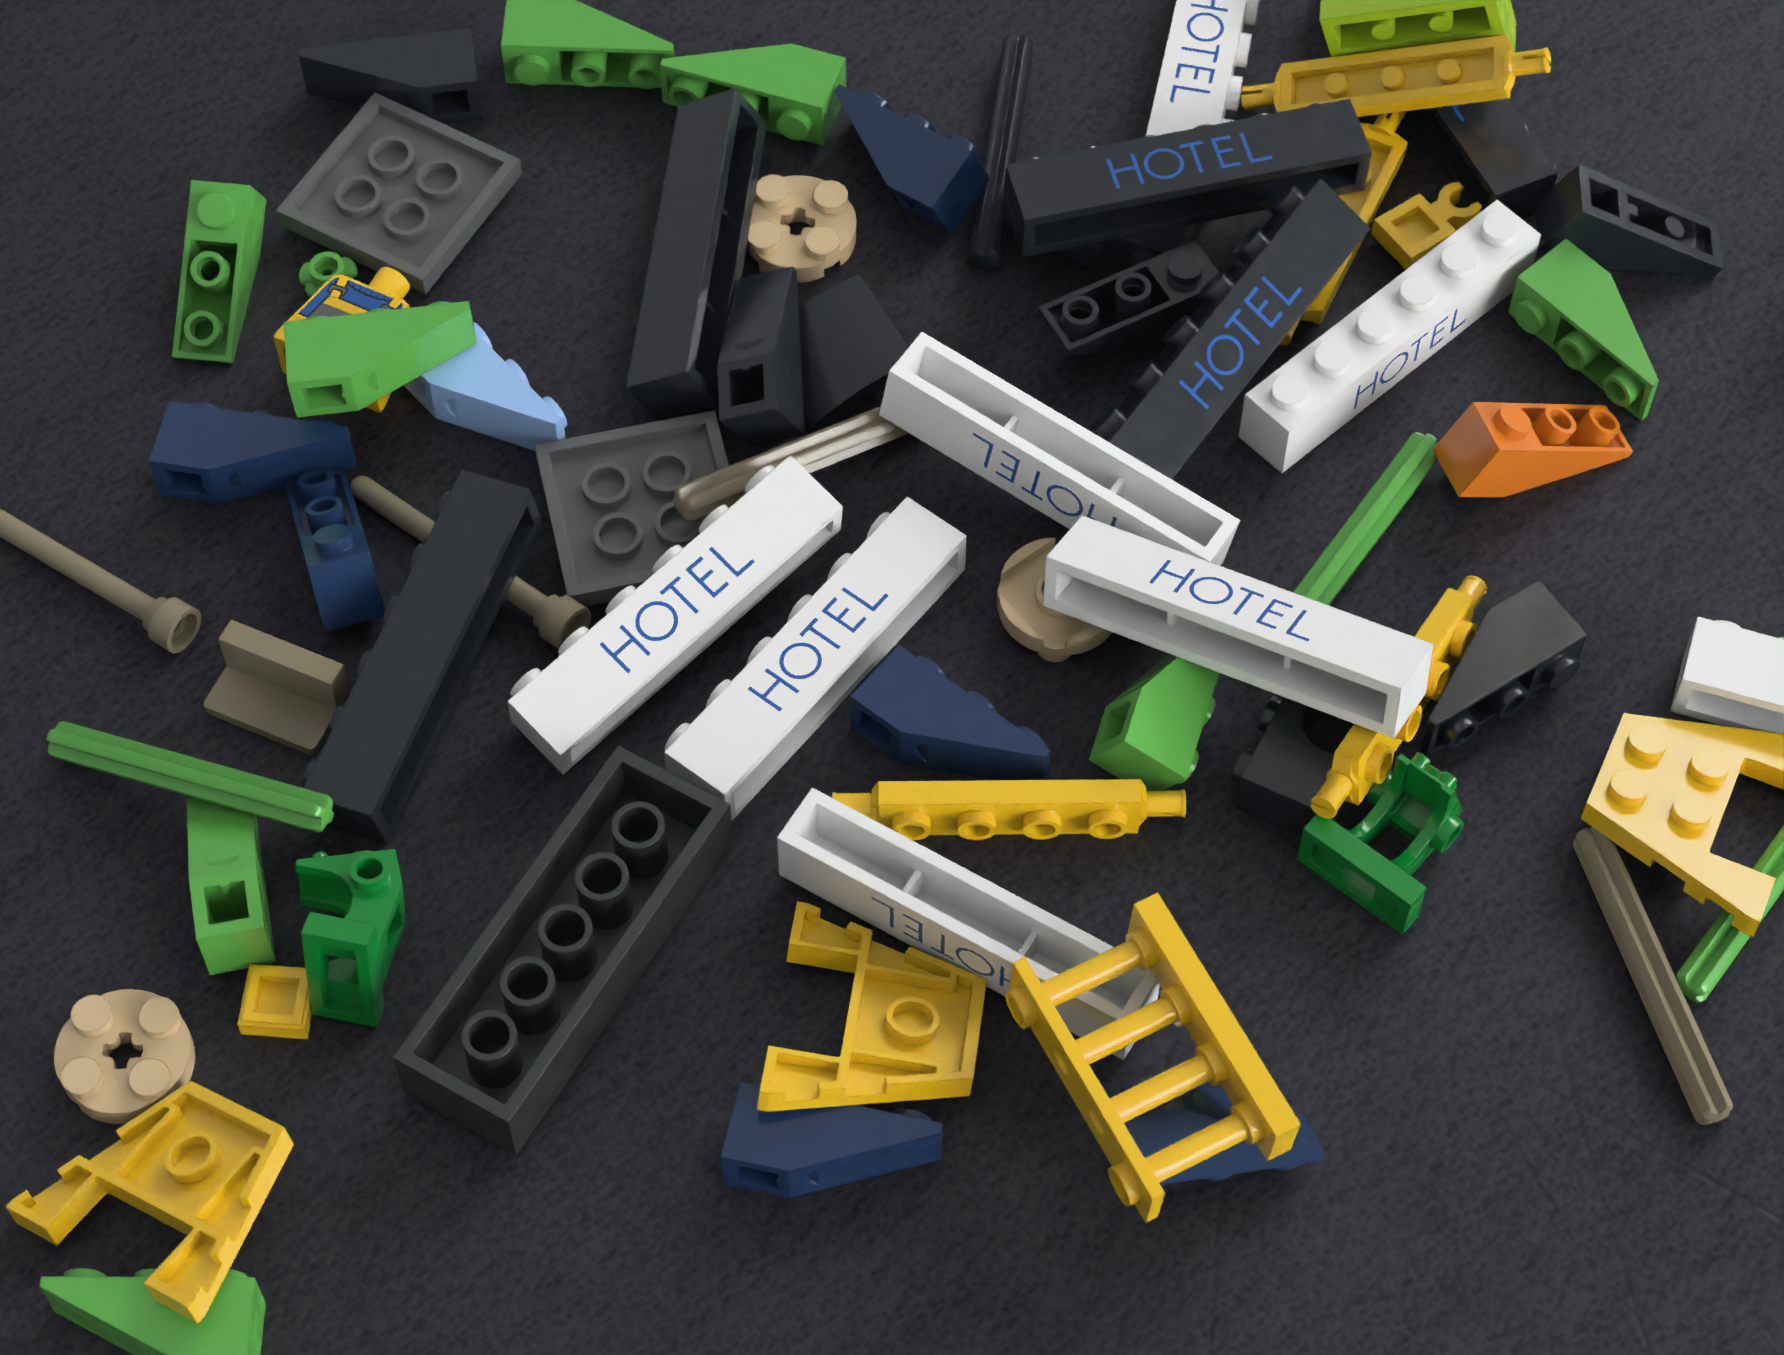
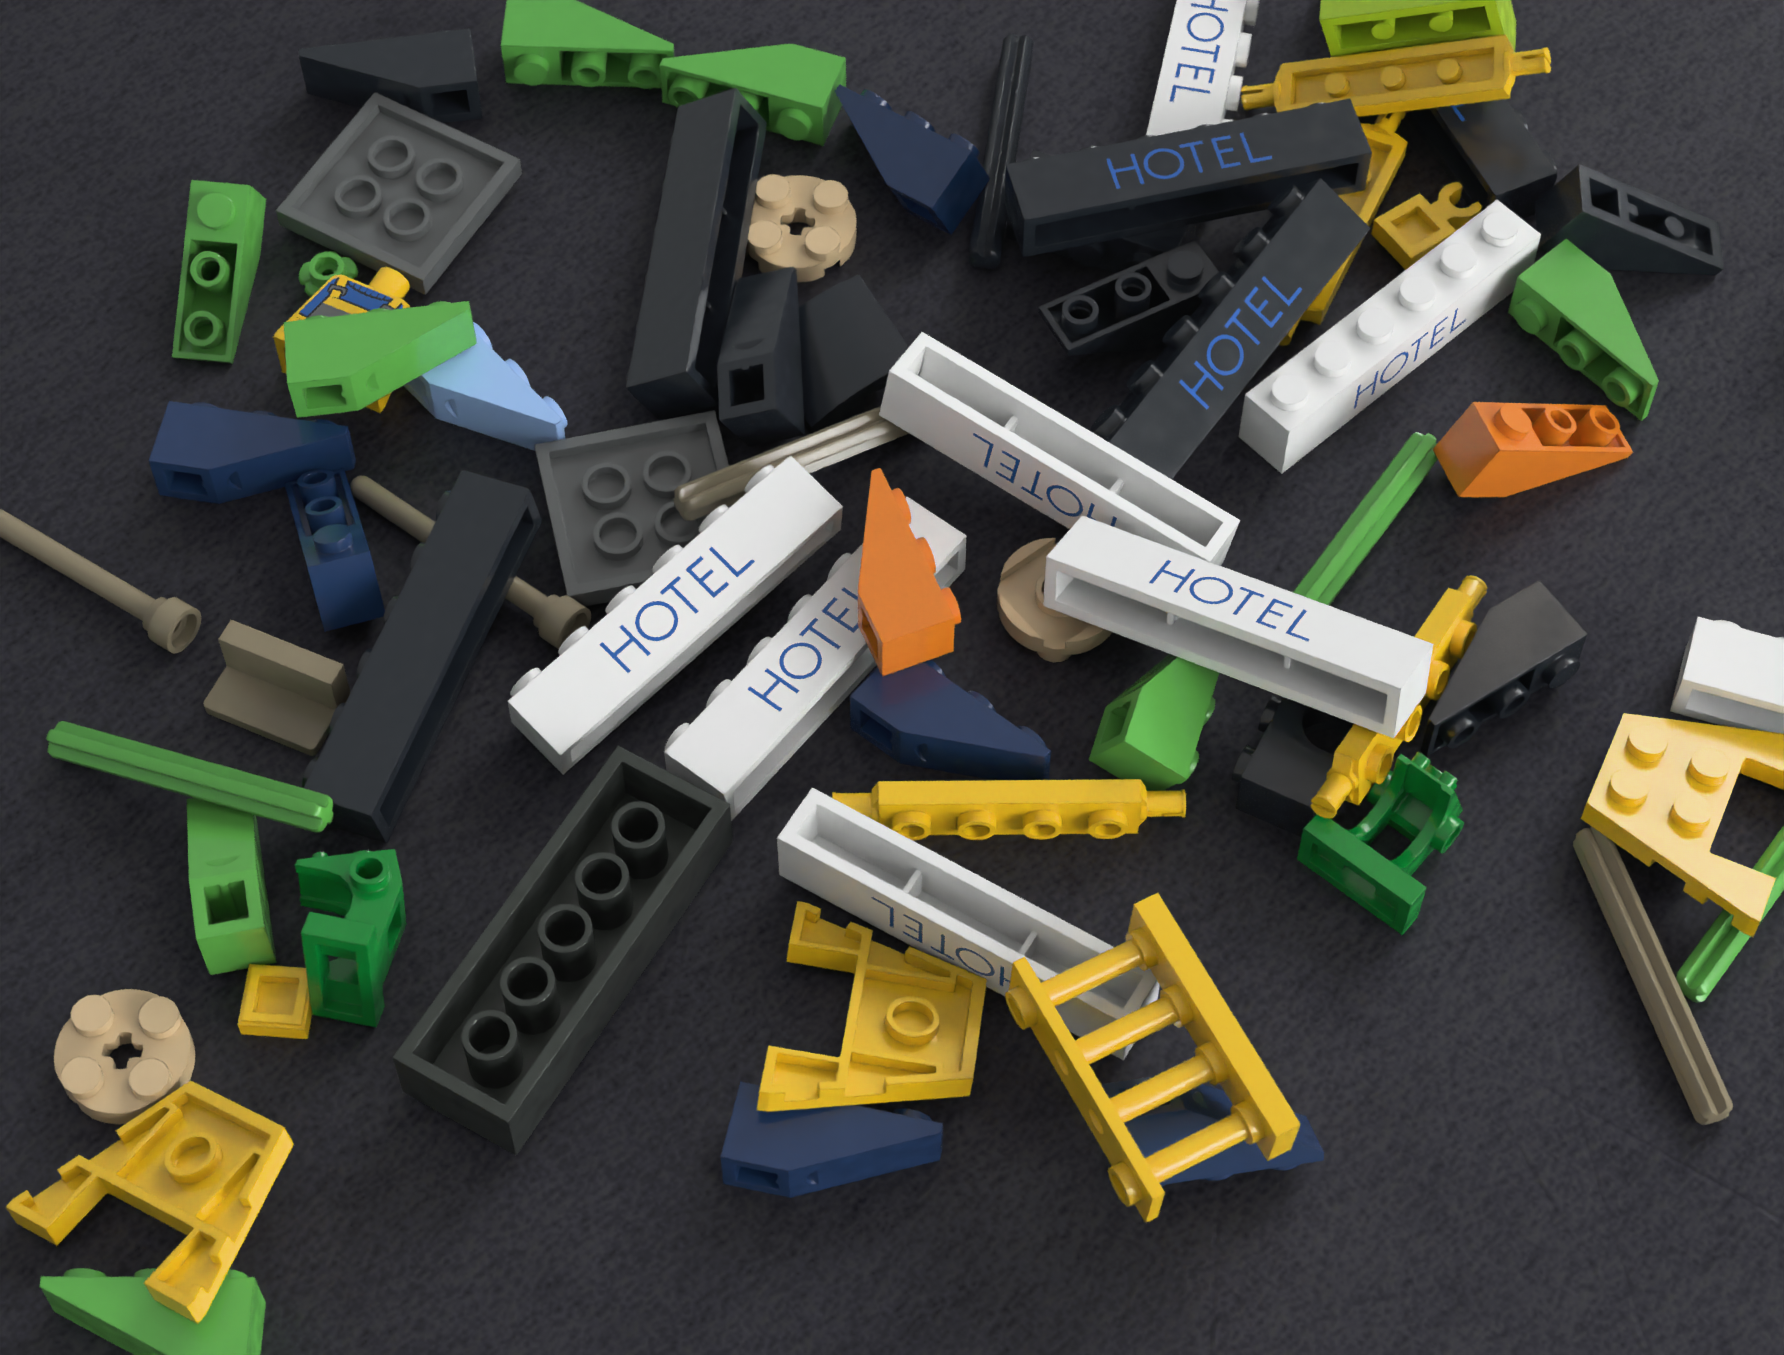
none -> orange slope [858,468,961,676]

